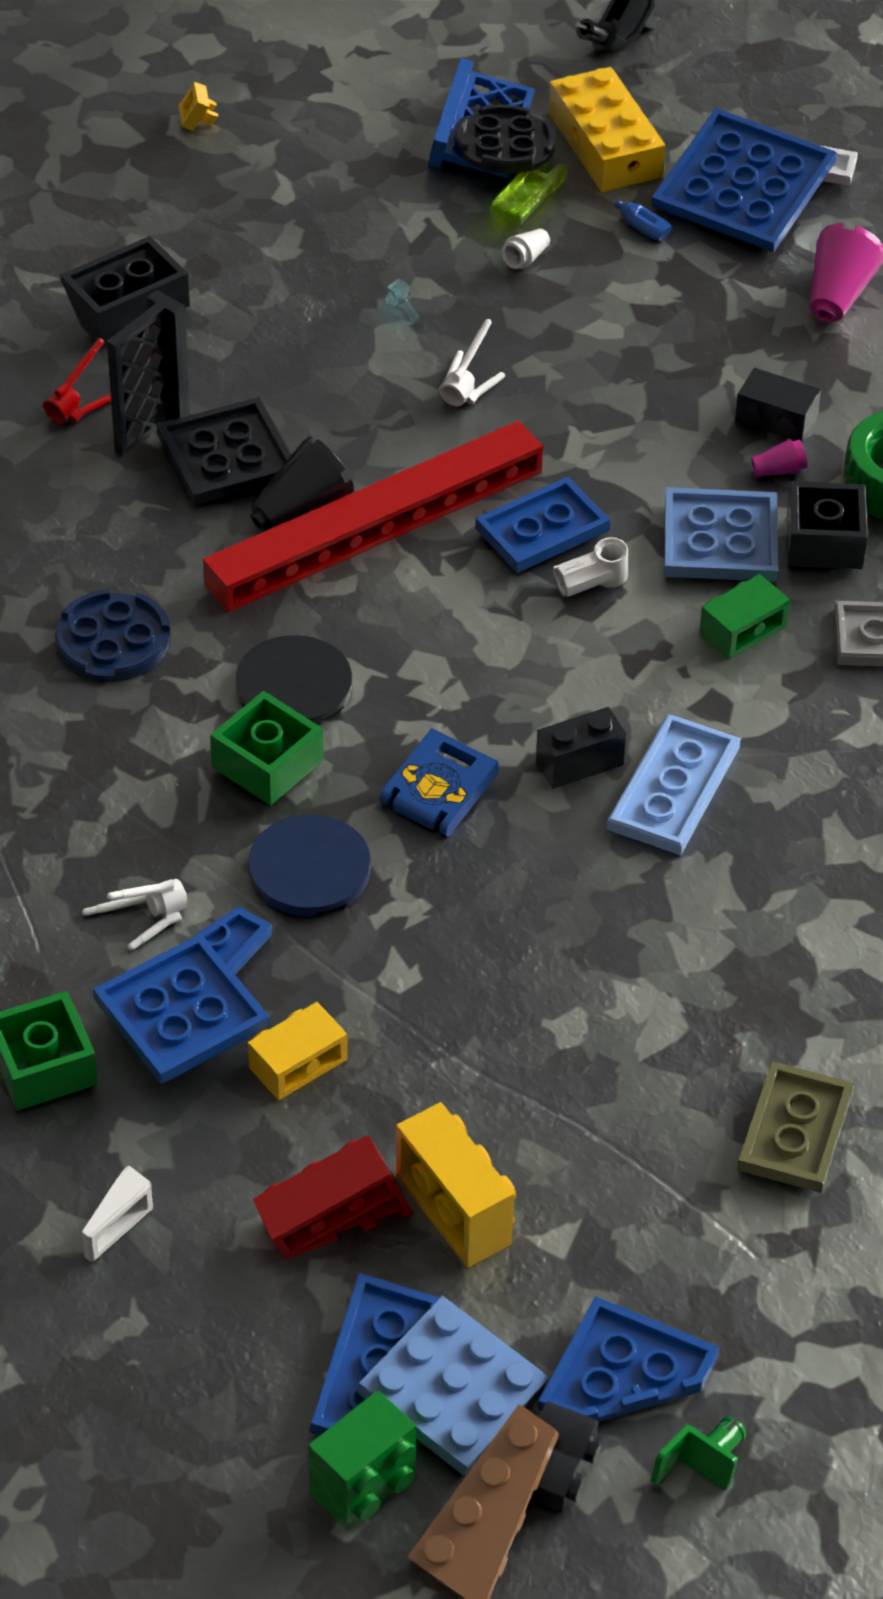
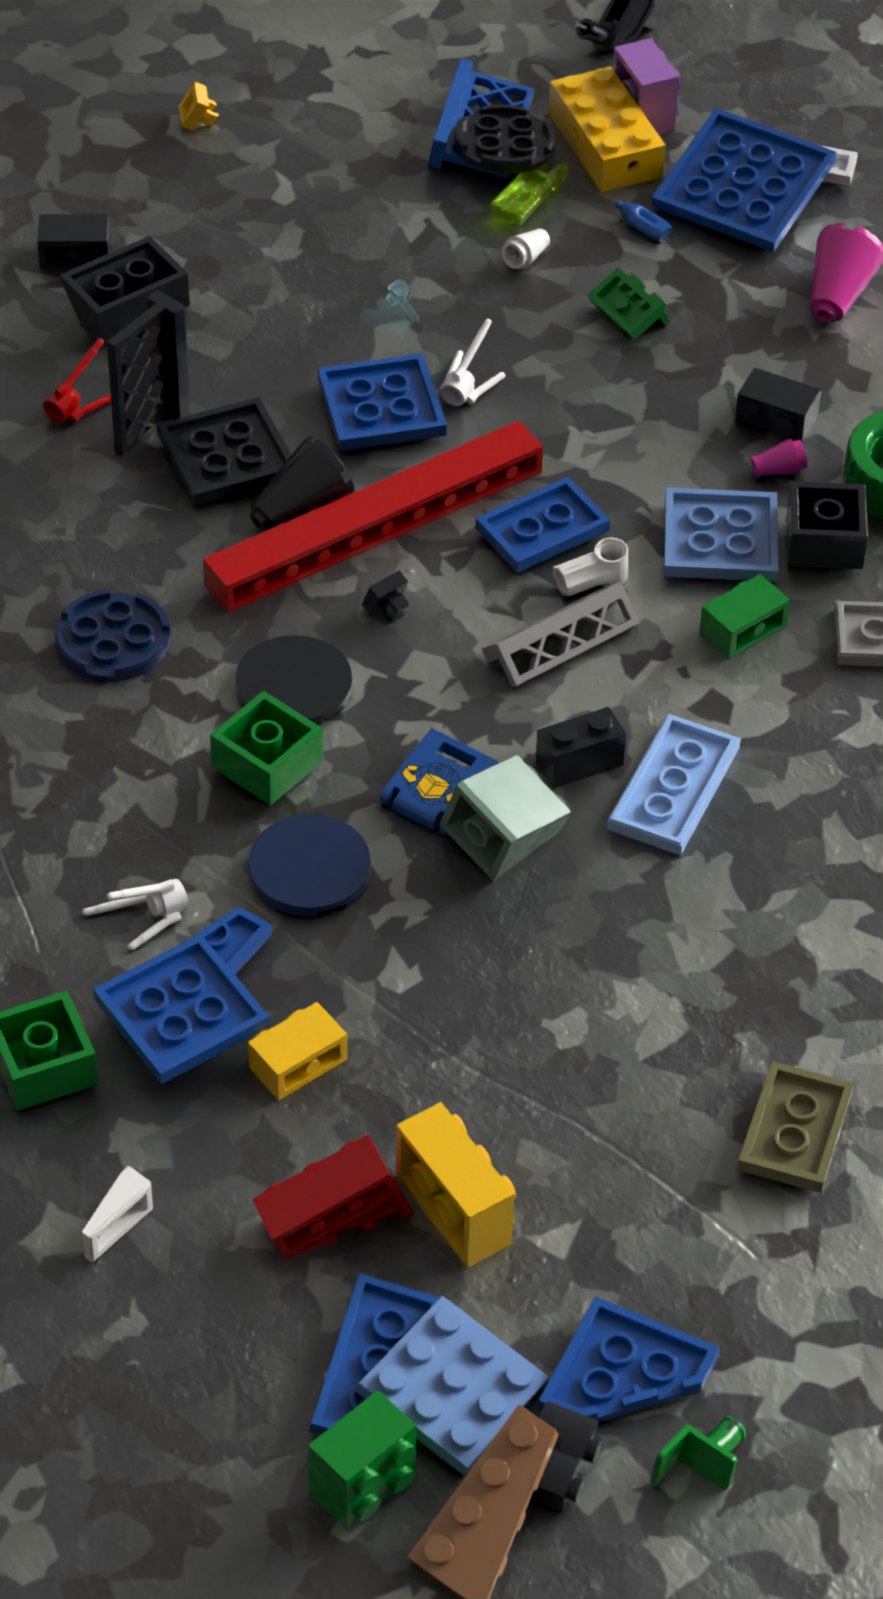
none -> black brick [37,214,111,268]
none -> blue plate [317,353,447,451]
none -> black tile [361,570,409,622]
none -> sand green slope [440,755,571,882]
none -> light grey fence [482,582,640,687]
none -> green bracket [587,267,670,341]
none -> medium lavender brick [613,38,681,135]

